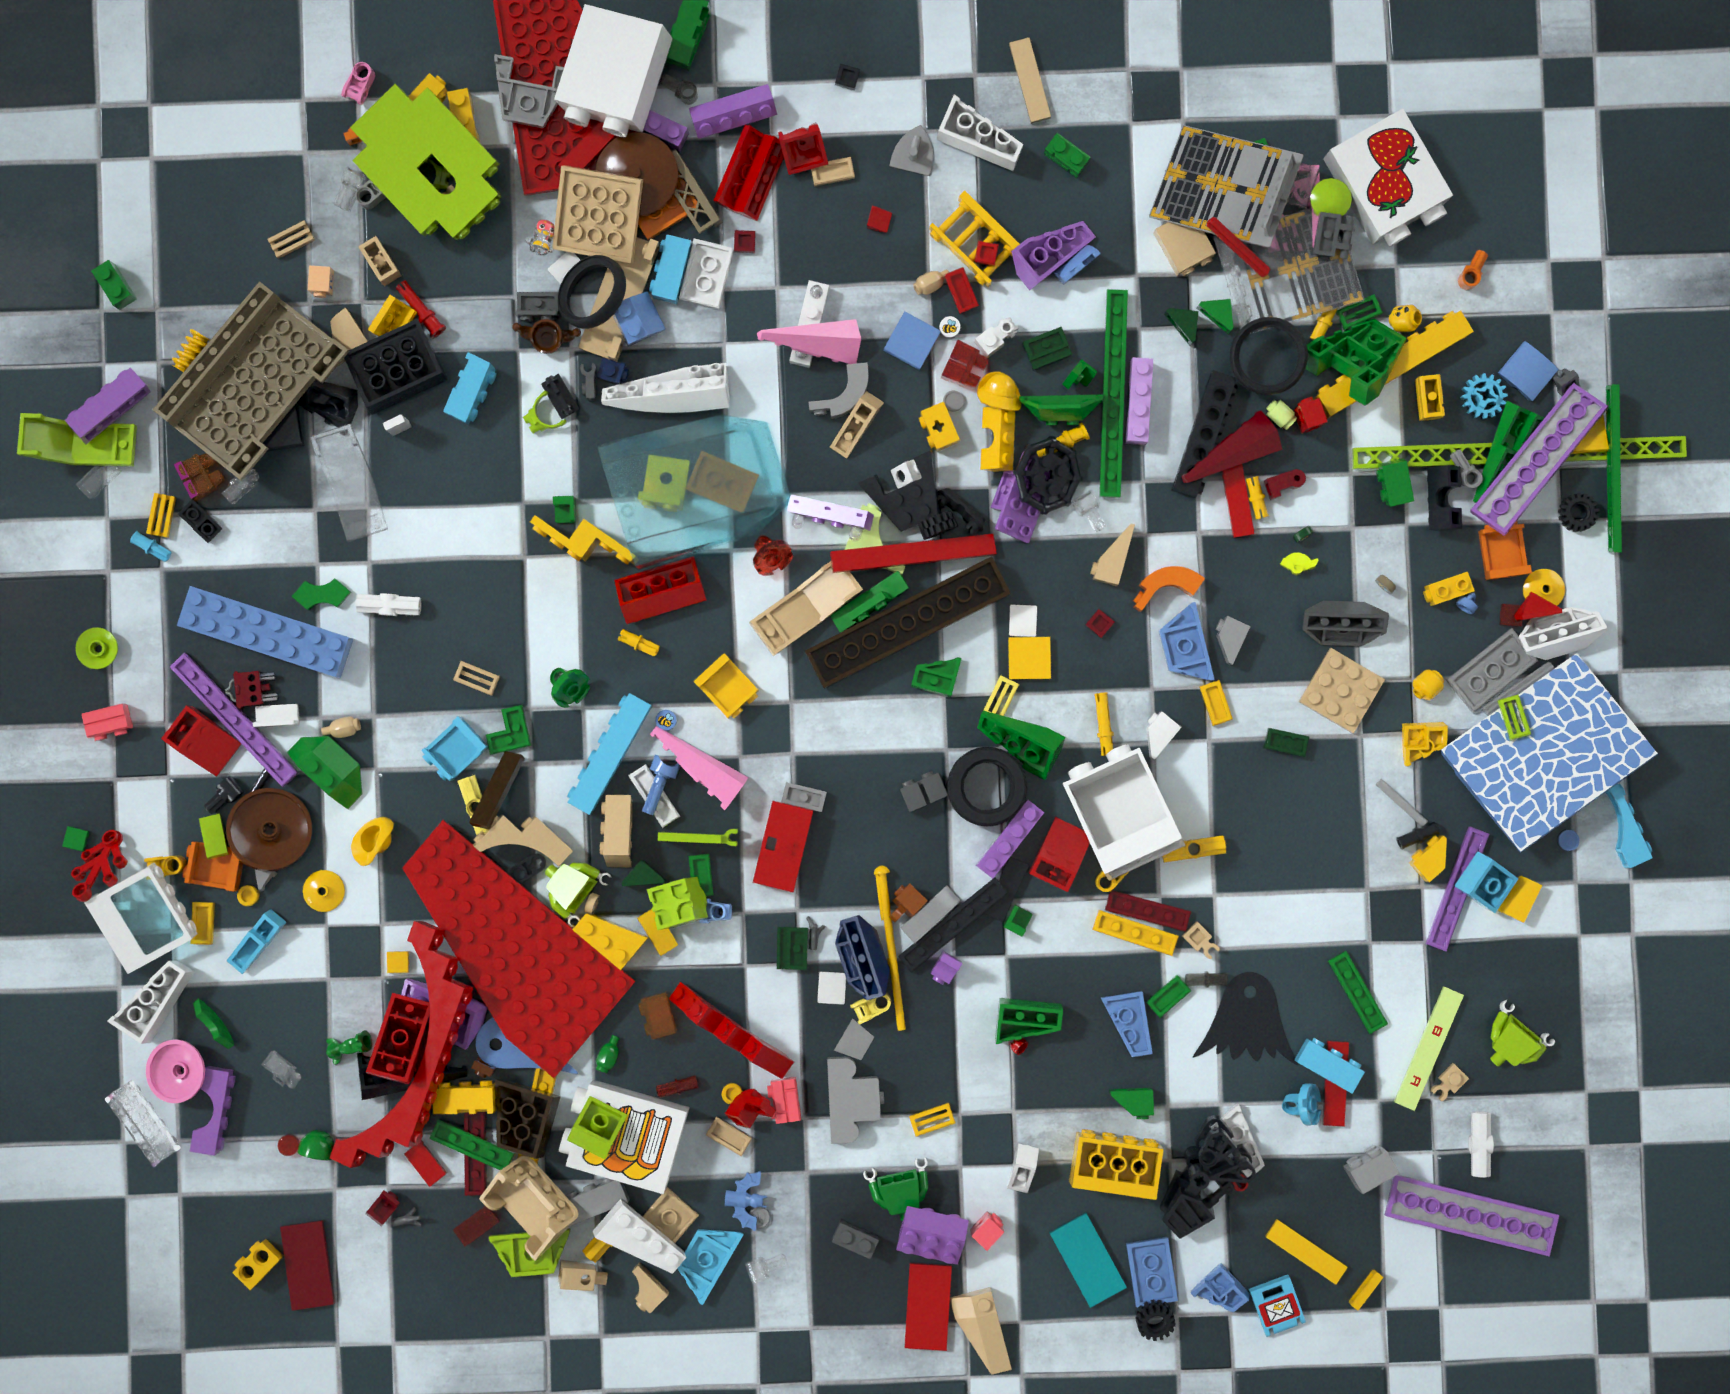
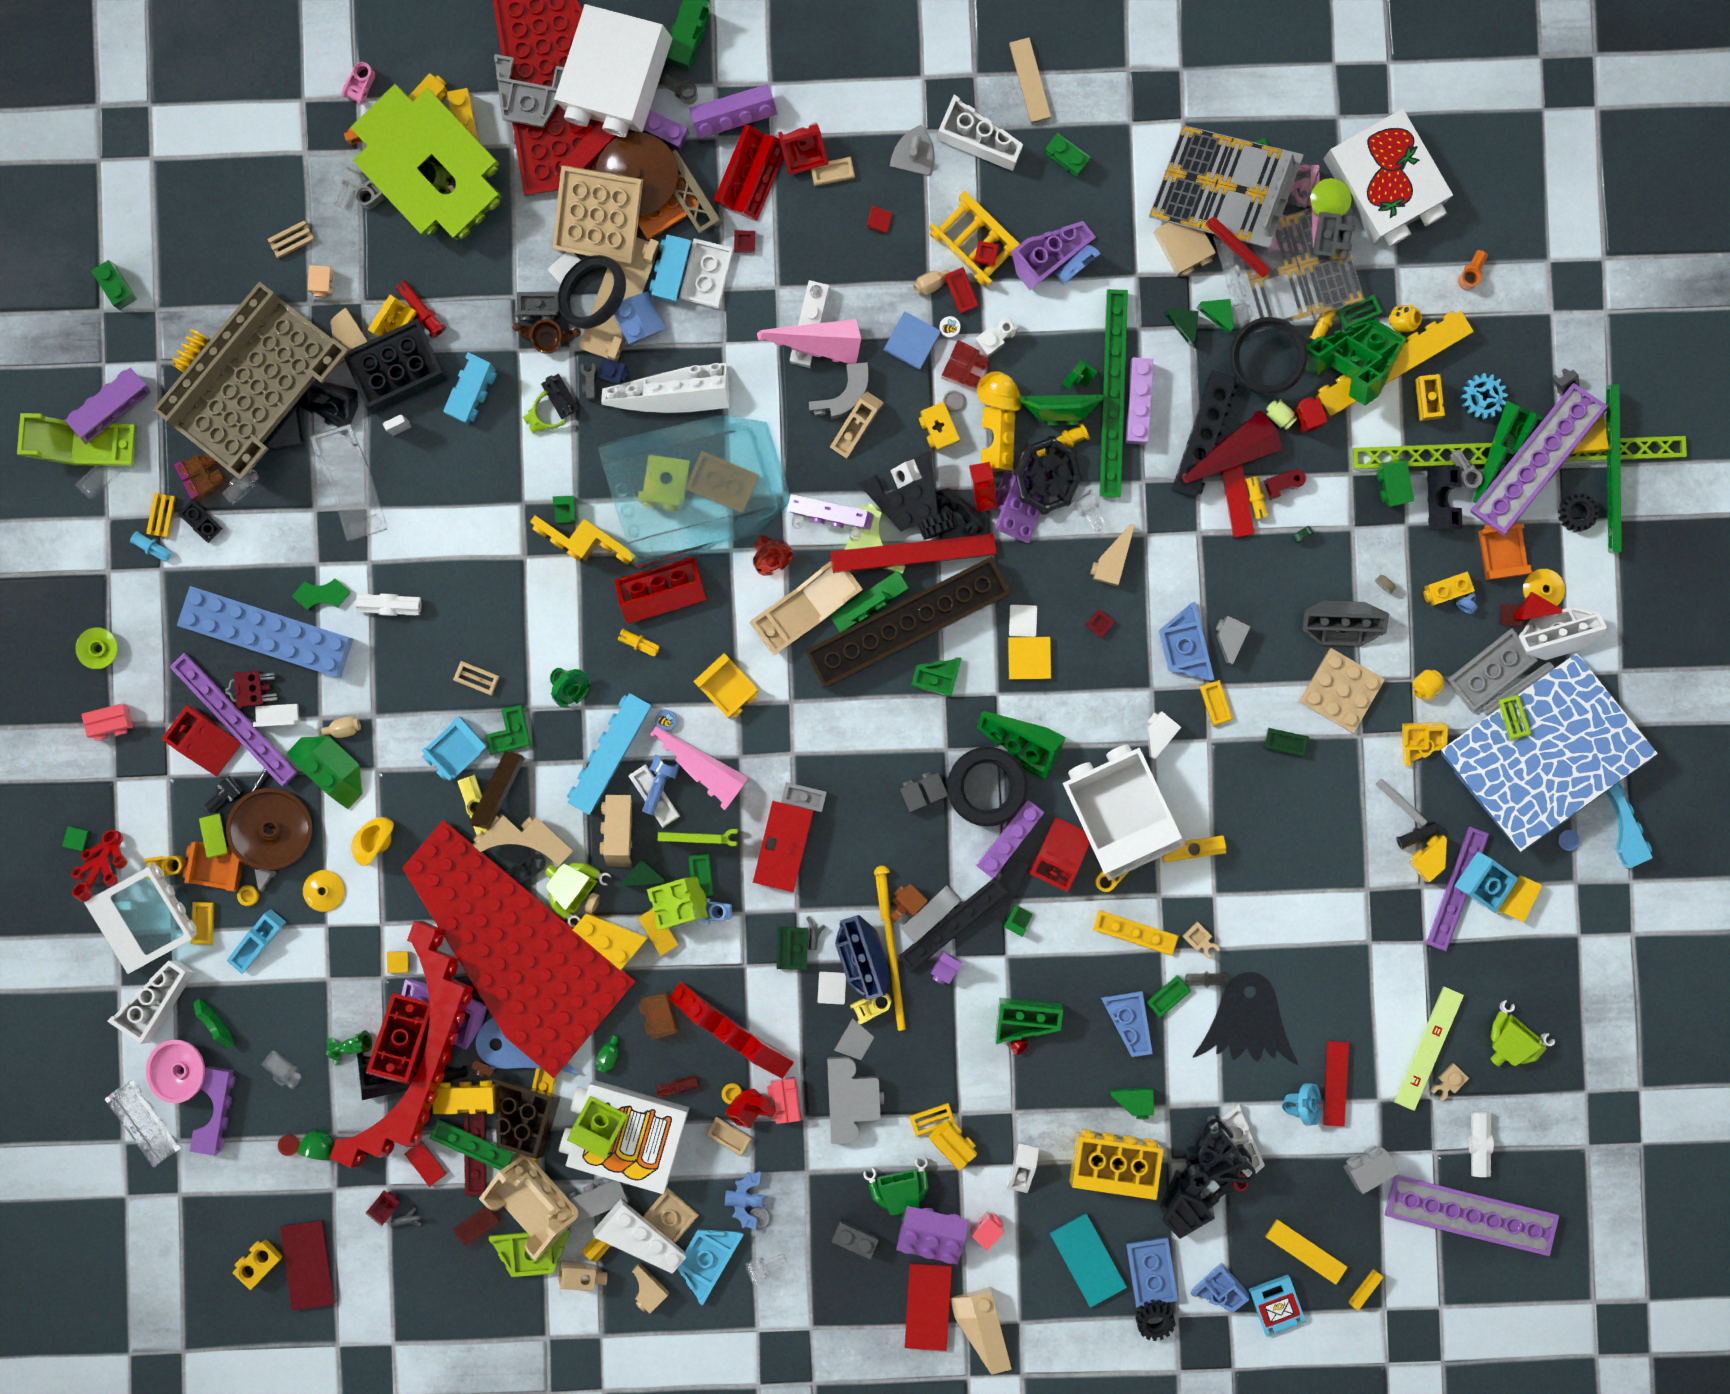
tan brick [358,236,402,287] -> none
clear animal [525,220,555,256] -> none
black tile [835,63,860,91] -> none
light yellow tile [983,675,1019,716] -> none
dark green plate [1022,327,1072,371] -> none
yellow pin [1094,692,1114,756] -> none
dark red tile [1105,890,1191,931] -> none
orange arch [1133,566,1205,612] -> none
neon yellow piece [1280,552,1319,575] -> none
medium azure brick [1295,1038,1365,1094] -> none
green tile [1327,951,1388,1034] -> none
medium blue slope [1498,341,1559,401] -> none
none -> yellow brick [928,1120,977,1171]
none -> red brick [969,462,998,512]

